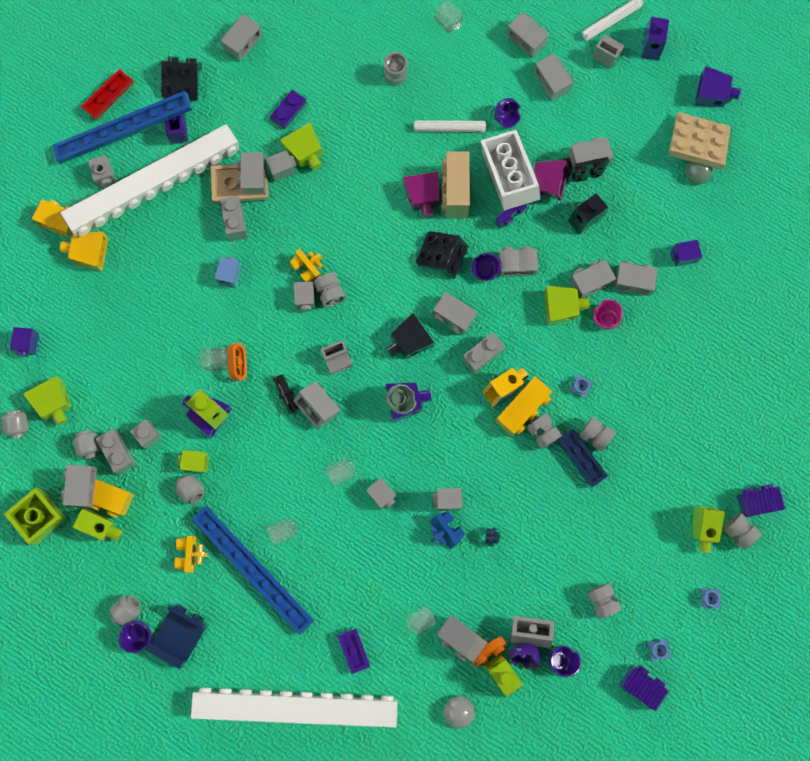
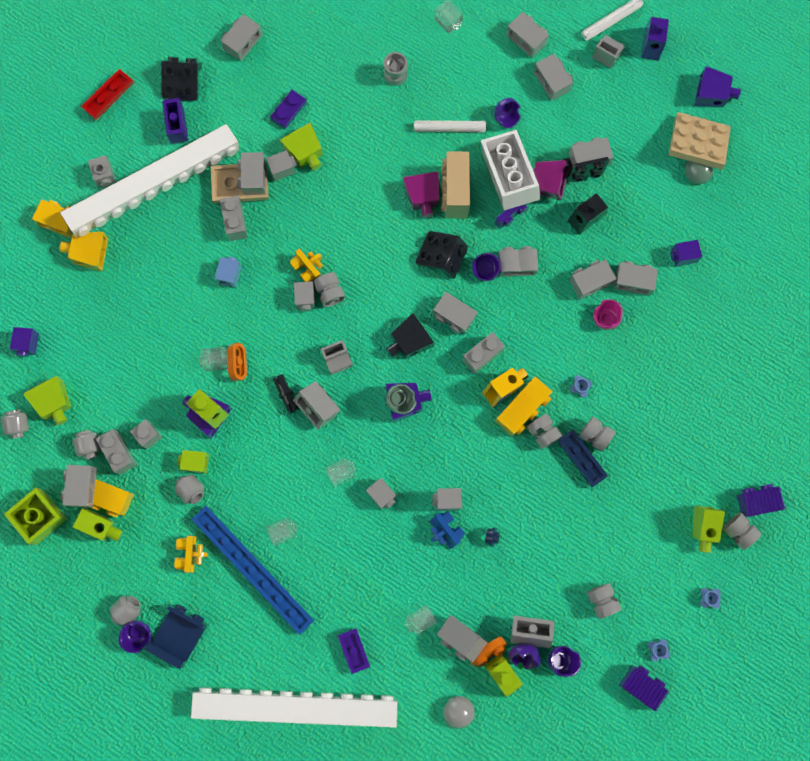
blue plate [53,91,192,164] -> none
lime torso [544,286,590,326] -> none

